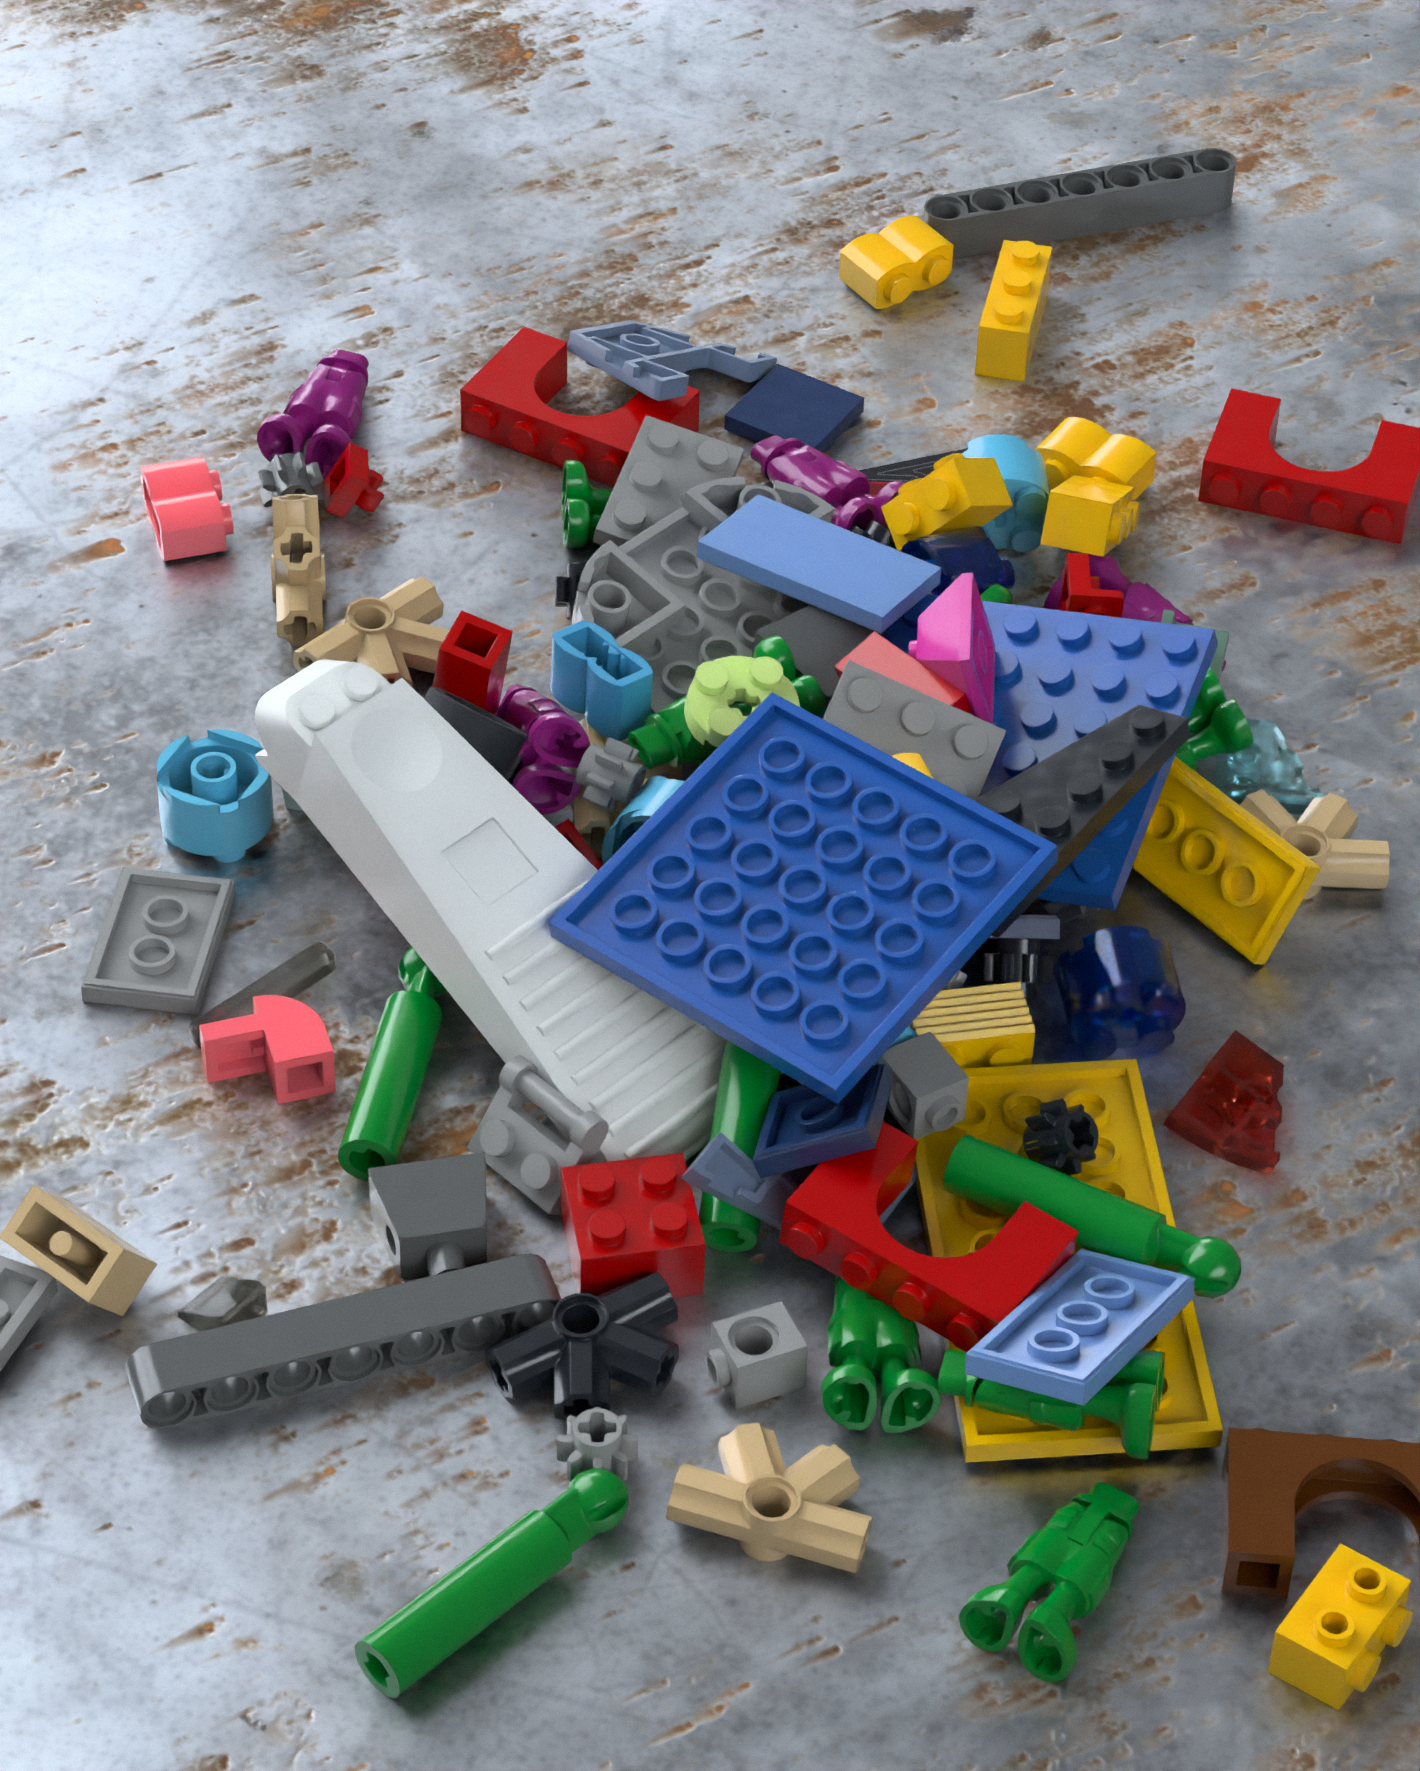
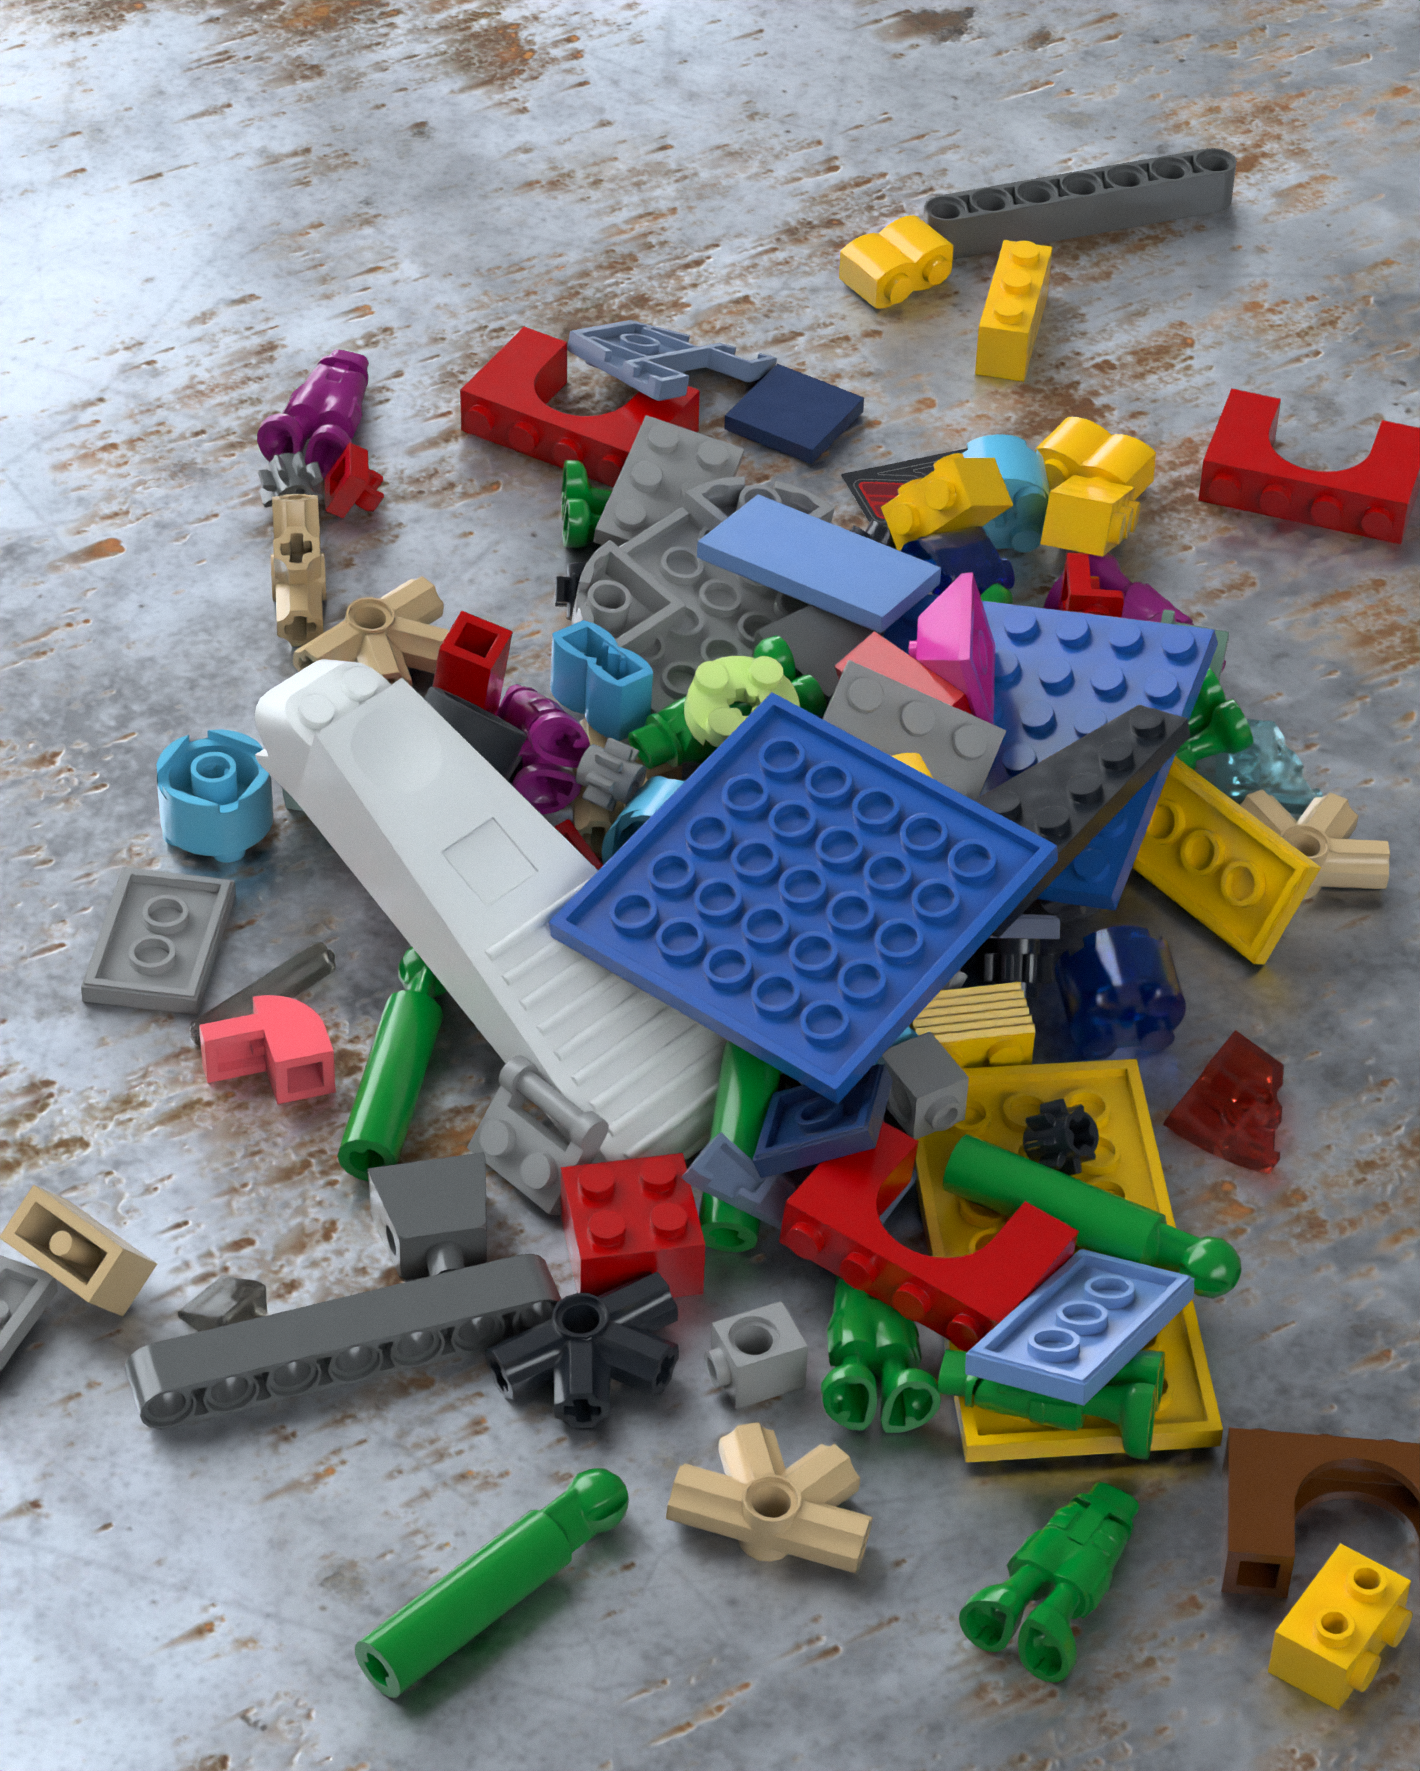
coral brick [140,456,234,561] -> none
light grey gear [557,1407,638,1482] -> none
magenta piece [750,435,905,531] -> none

